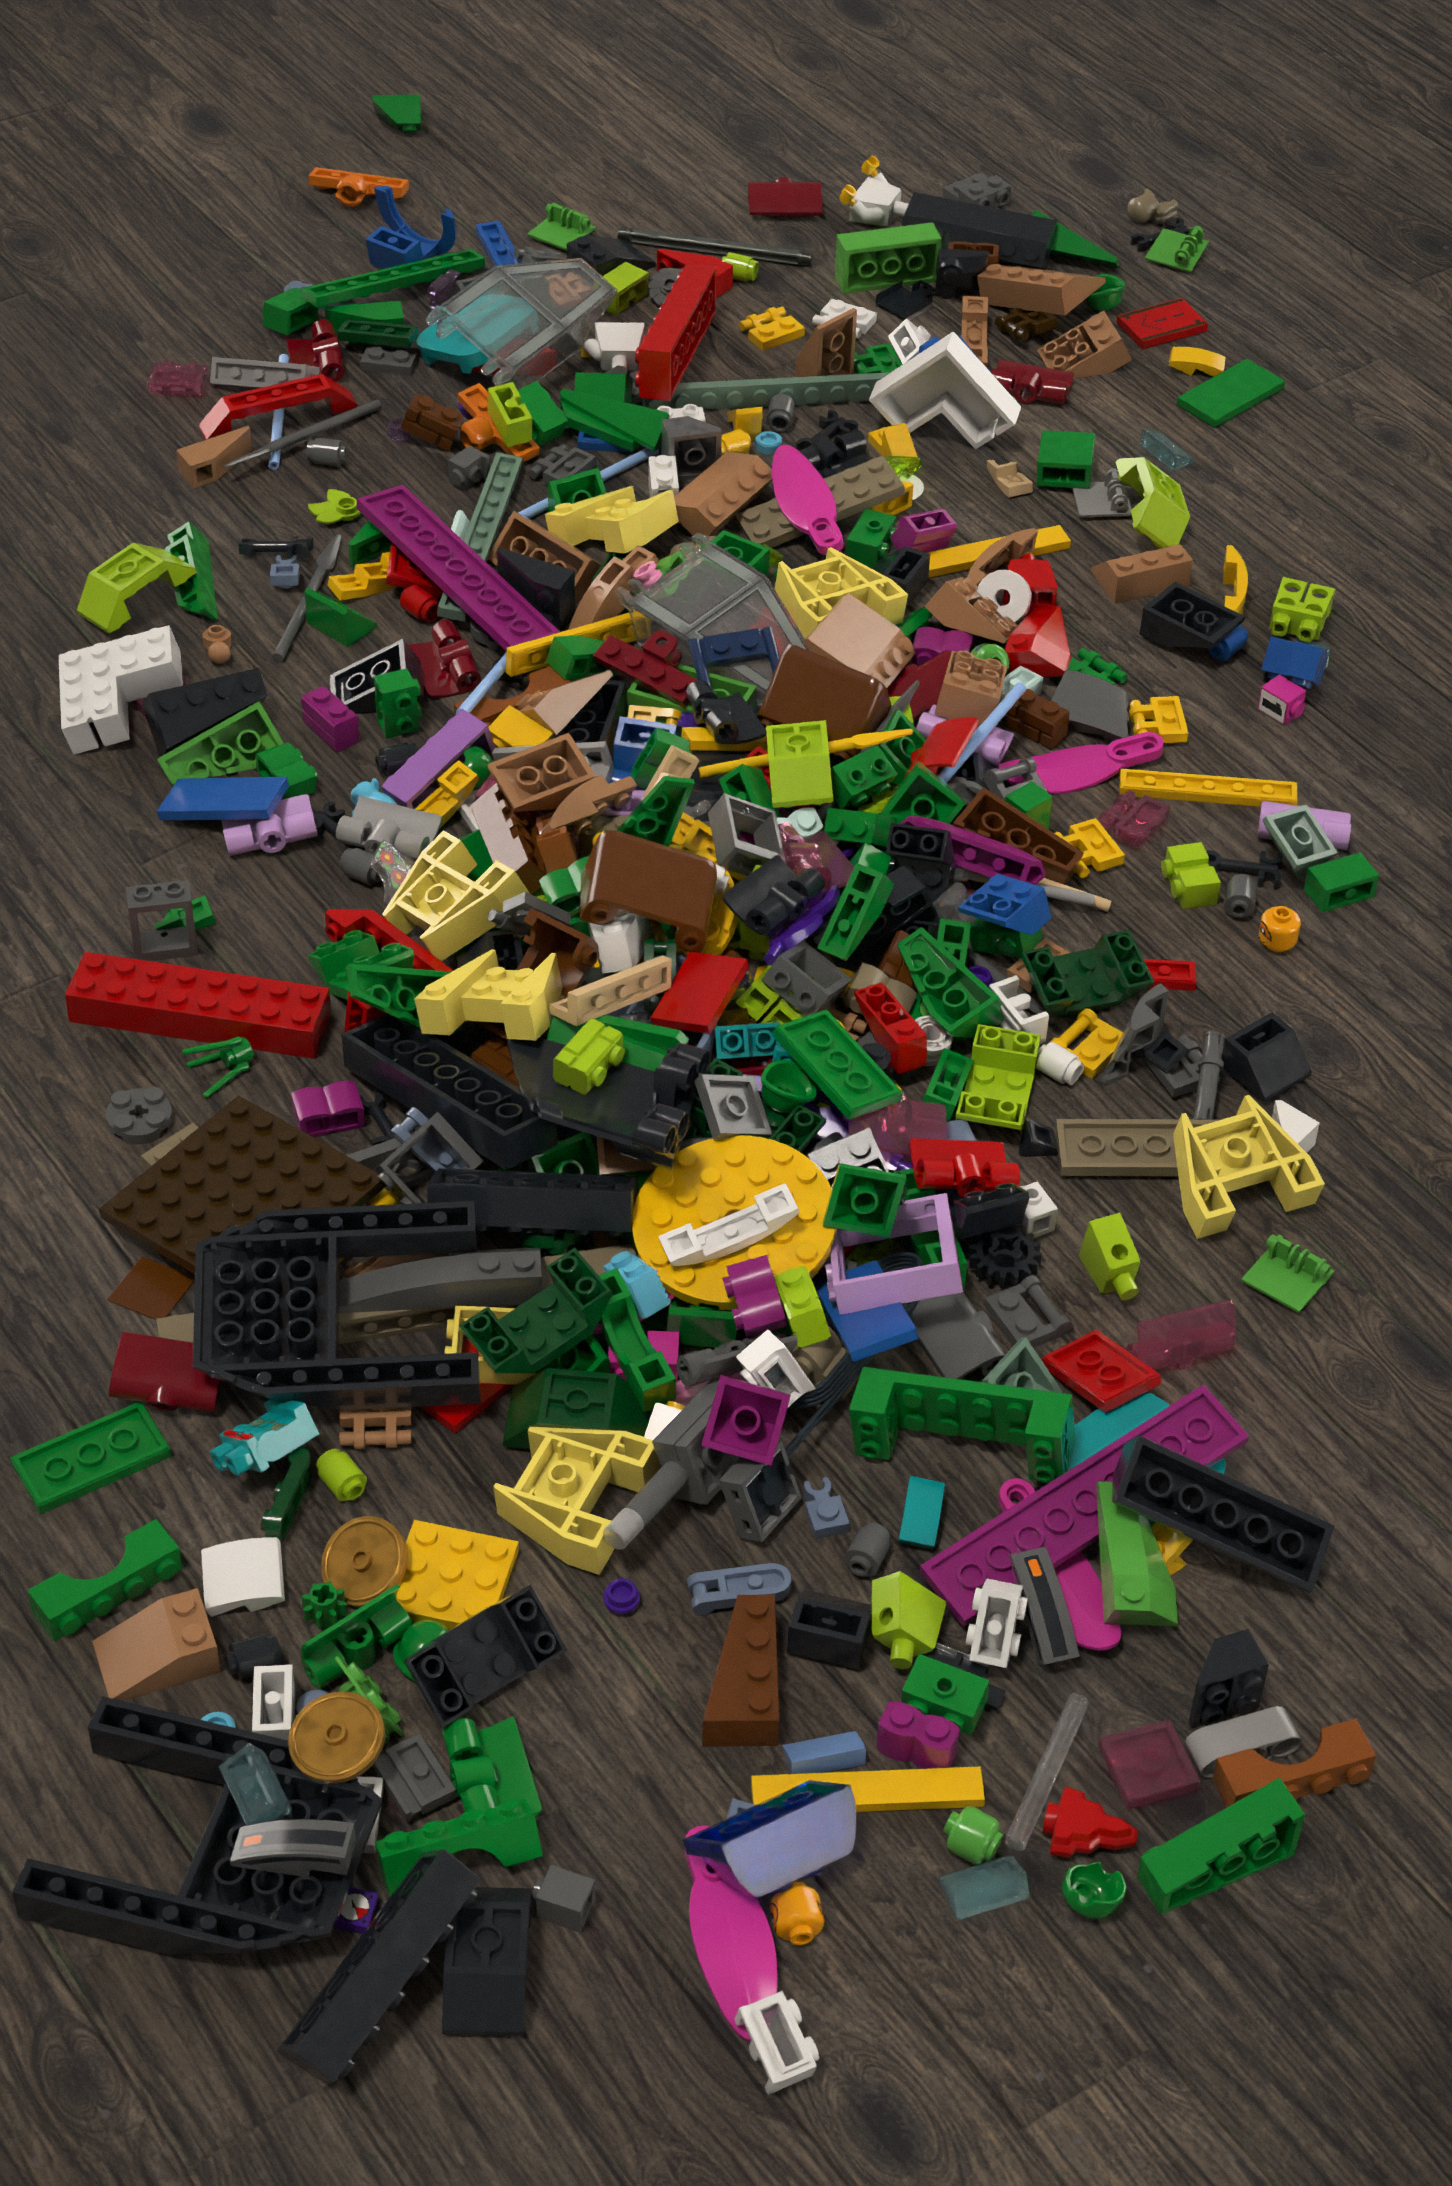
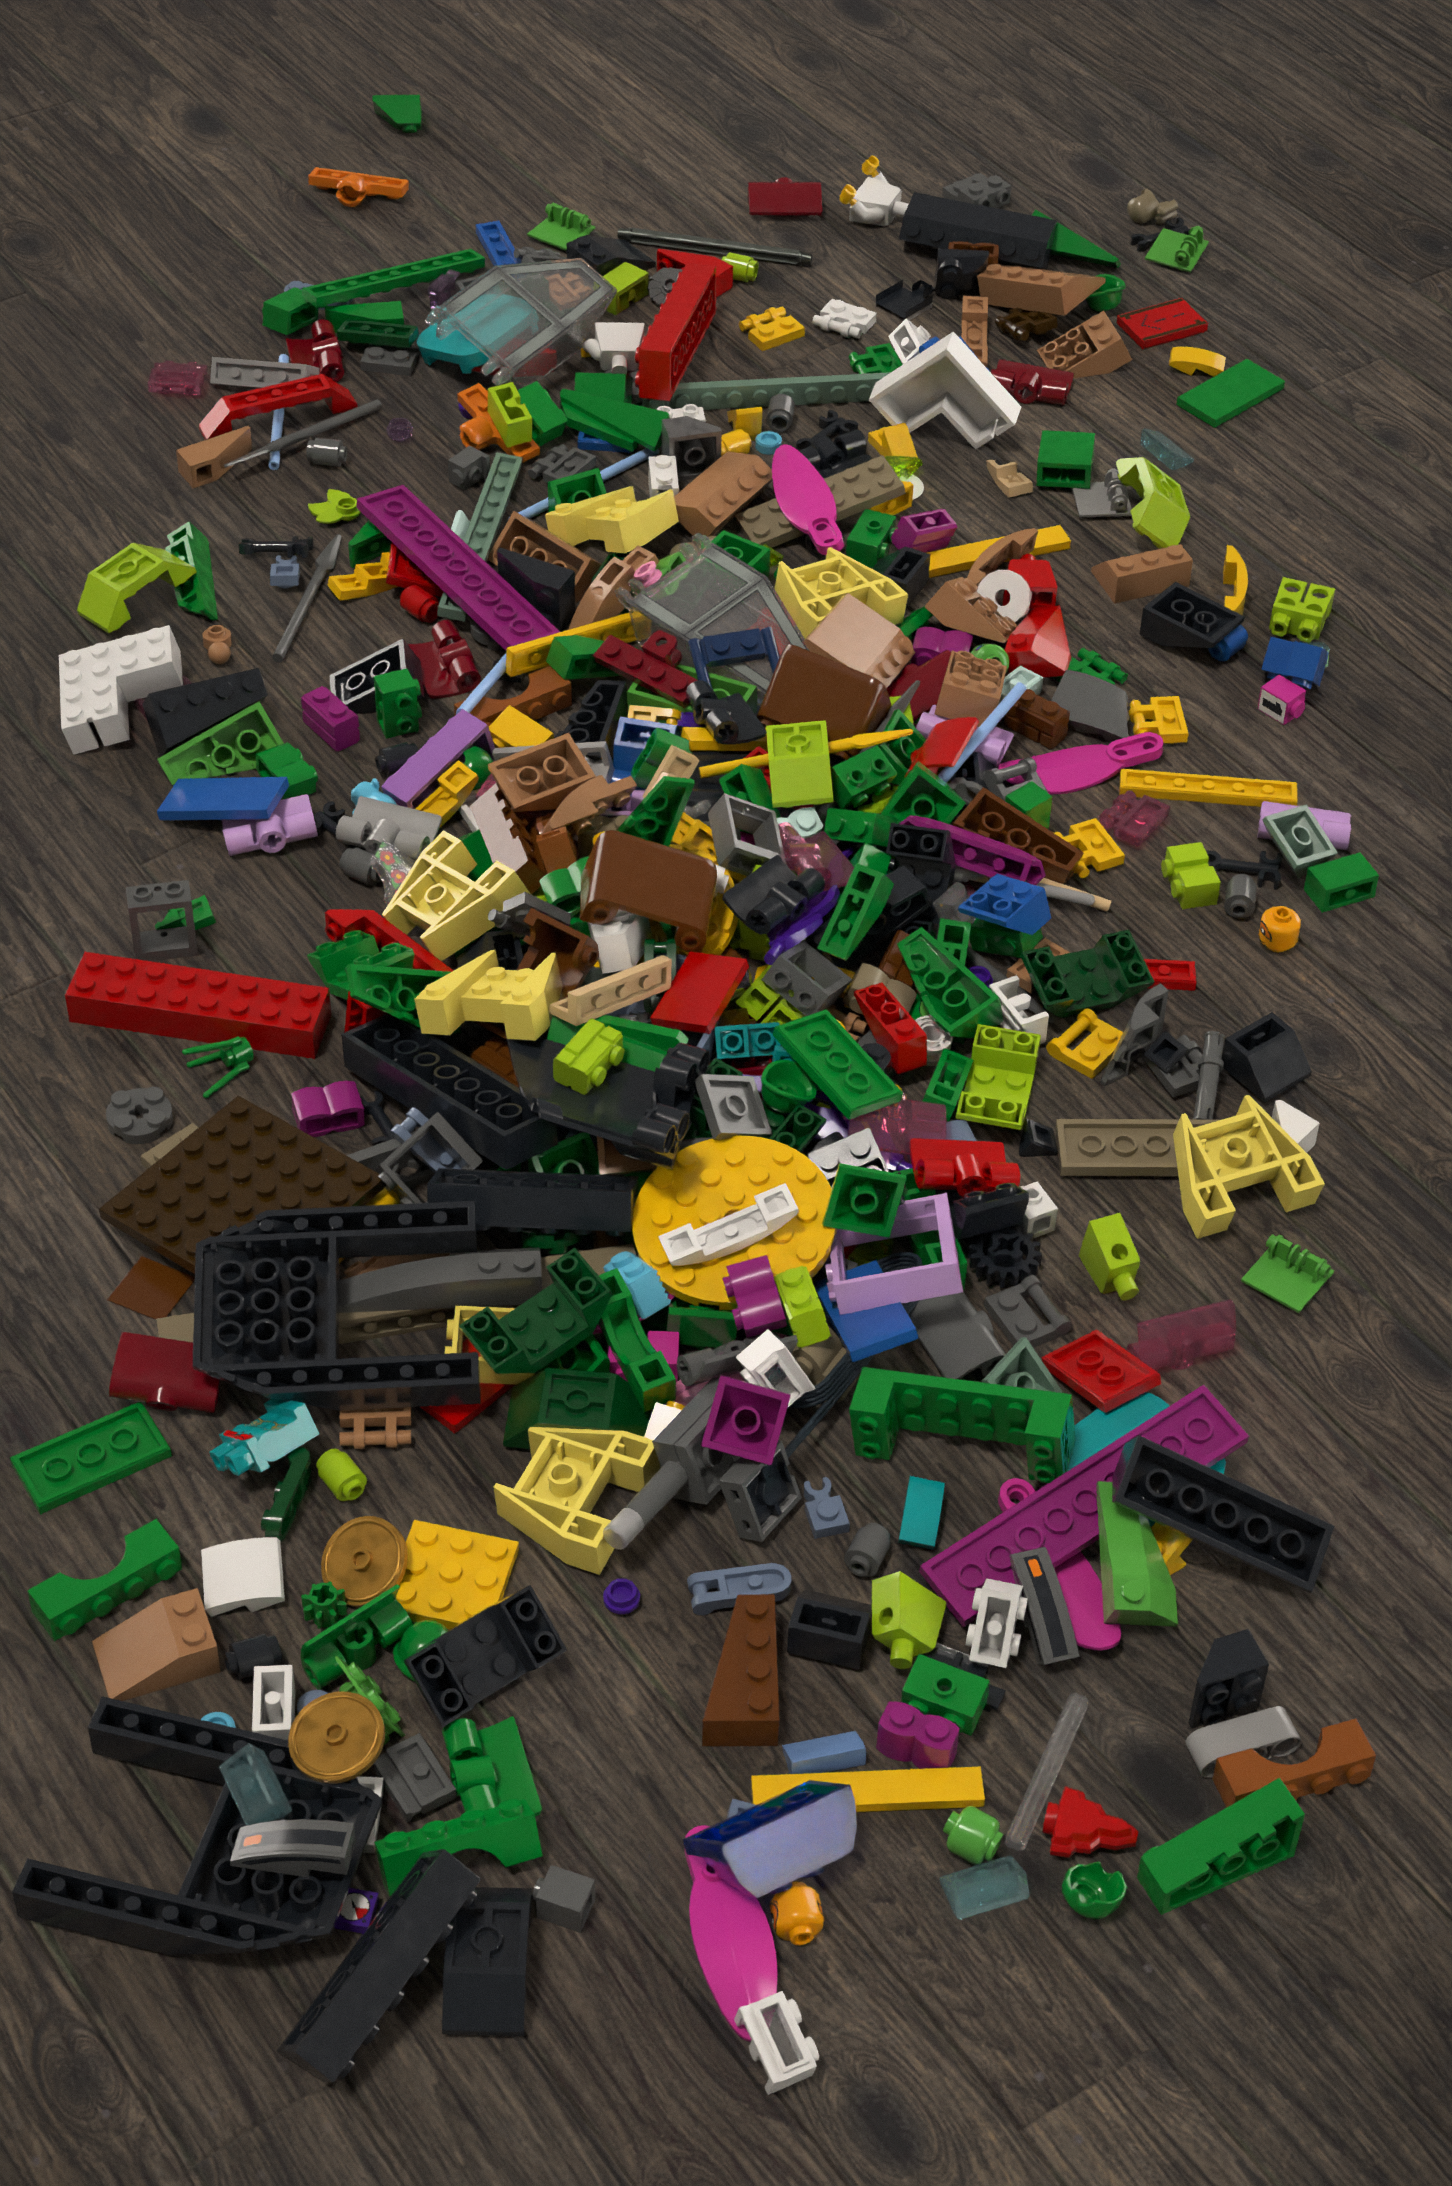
green slope [304,587,378,647] -> none
blue piece [366,186,456,269] -> none
reddish brown brick [400,393,464,451] -> none
medium nougat slope [516,671,613,735] -> none
medium nougat slope [795,308,857,377] -> none
bright green brick [835,222,942,294] -> none
white brick [1036,1042,1084,1085] -> none
clear pink plate [1098,1719,1200,1809] -> none

